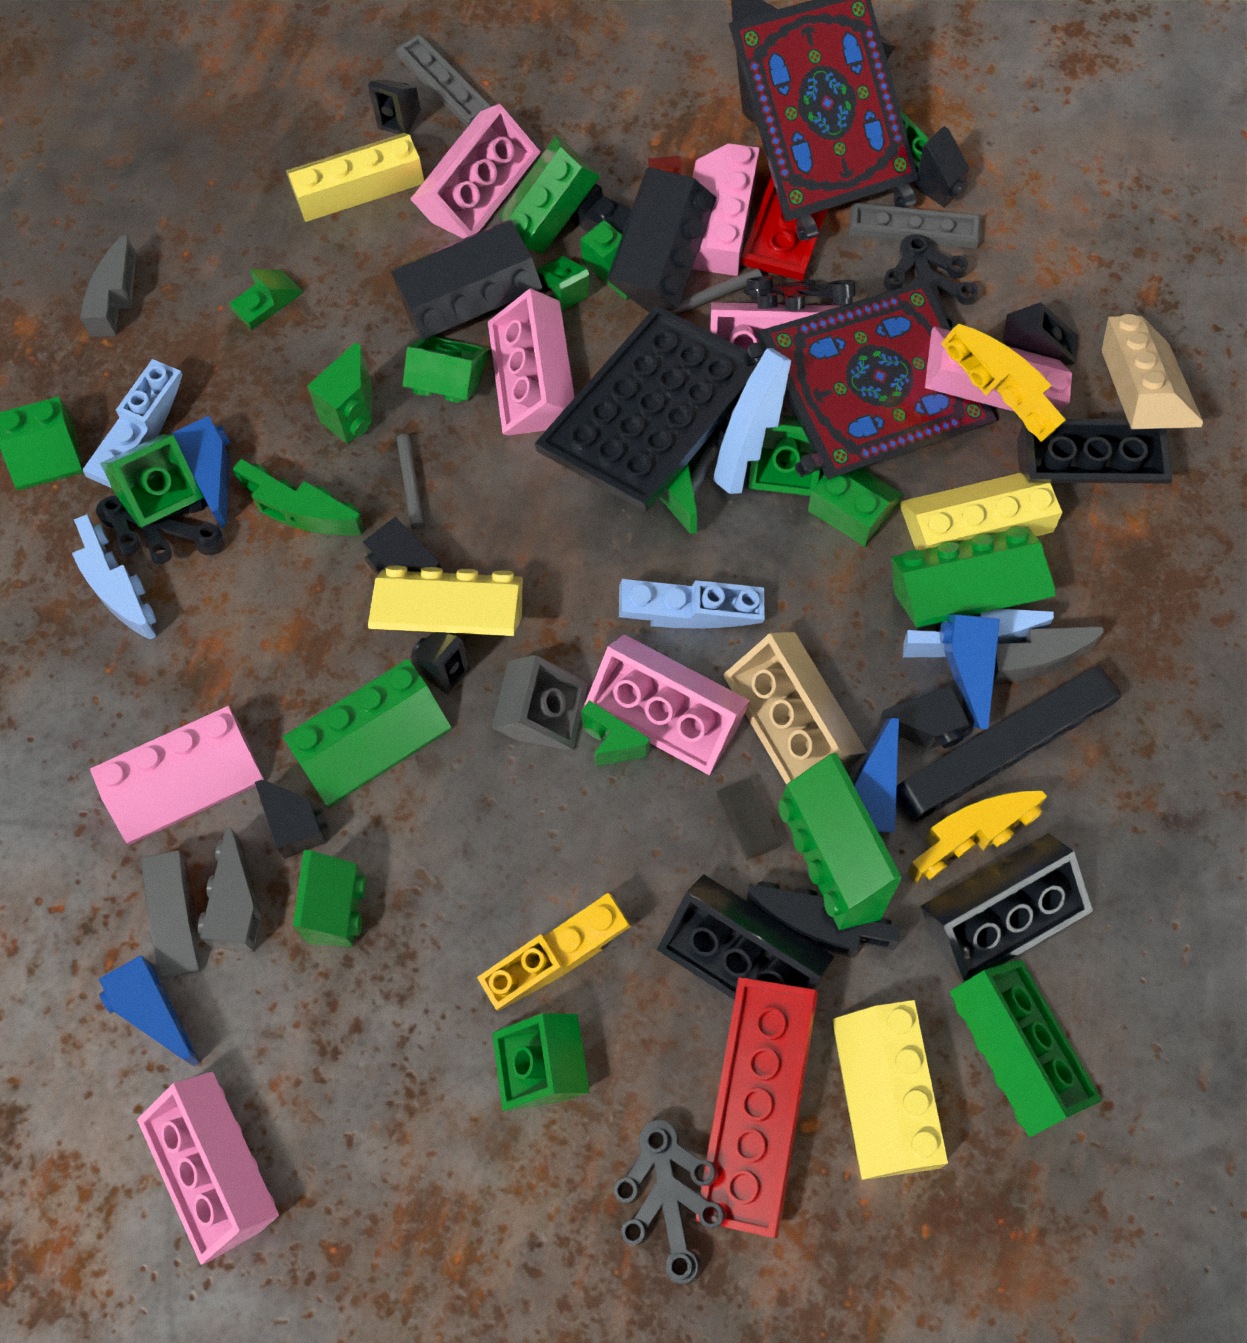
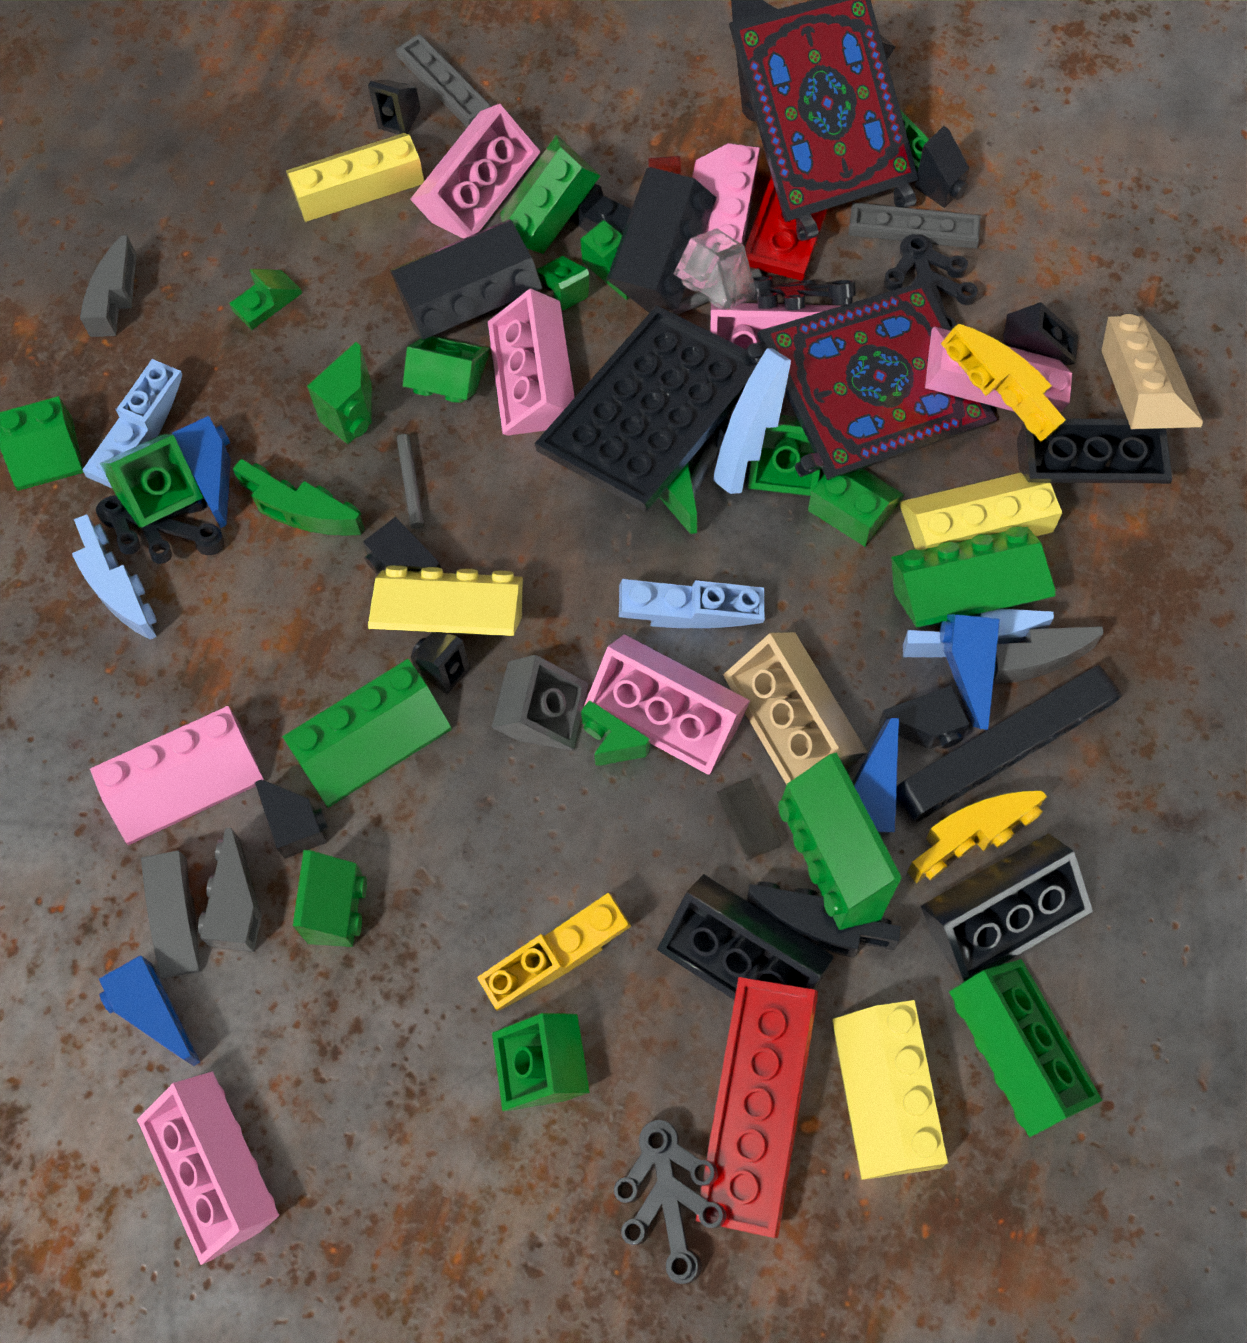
none -> clear slope [674,228,756,310]

